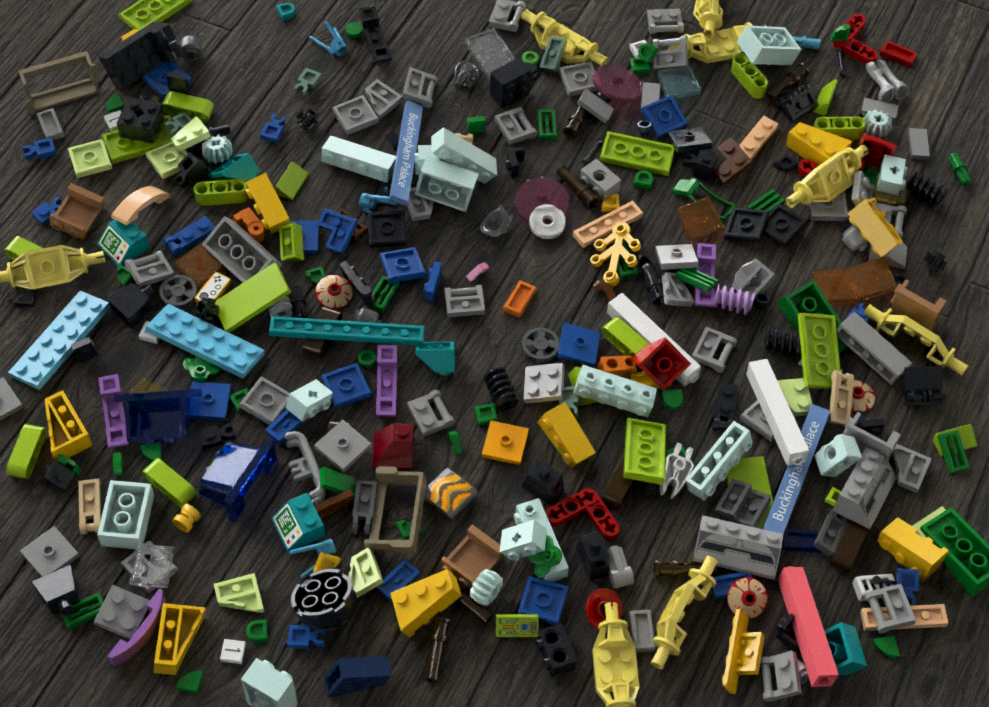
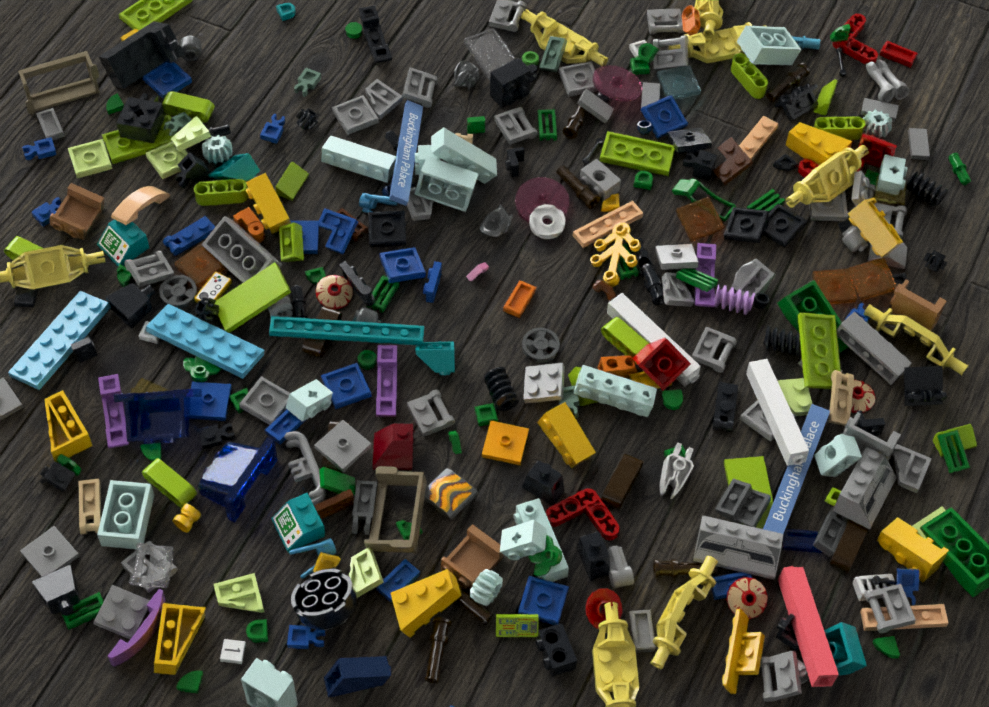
lime beam [6,424,46,479] -> none
white tile [104,110,121,132] -> none
green tile [113,452,124,476] -> none
black slope [166,69,190,95] -> none
dark azure plant [309,22,348,56] -> none
light grey plate [444,285,485,317] -> none
blue plate [557,322,600,367] -> none
lime tile [623,418,666,485] -> none
light aqua brick [685,421,753,501] -> none
none -> orange piece [682,5,701,36]

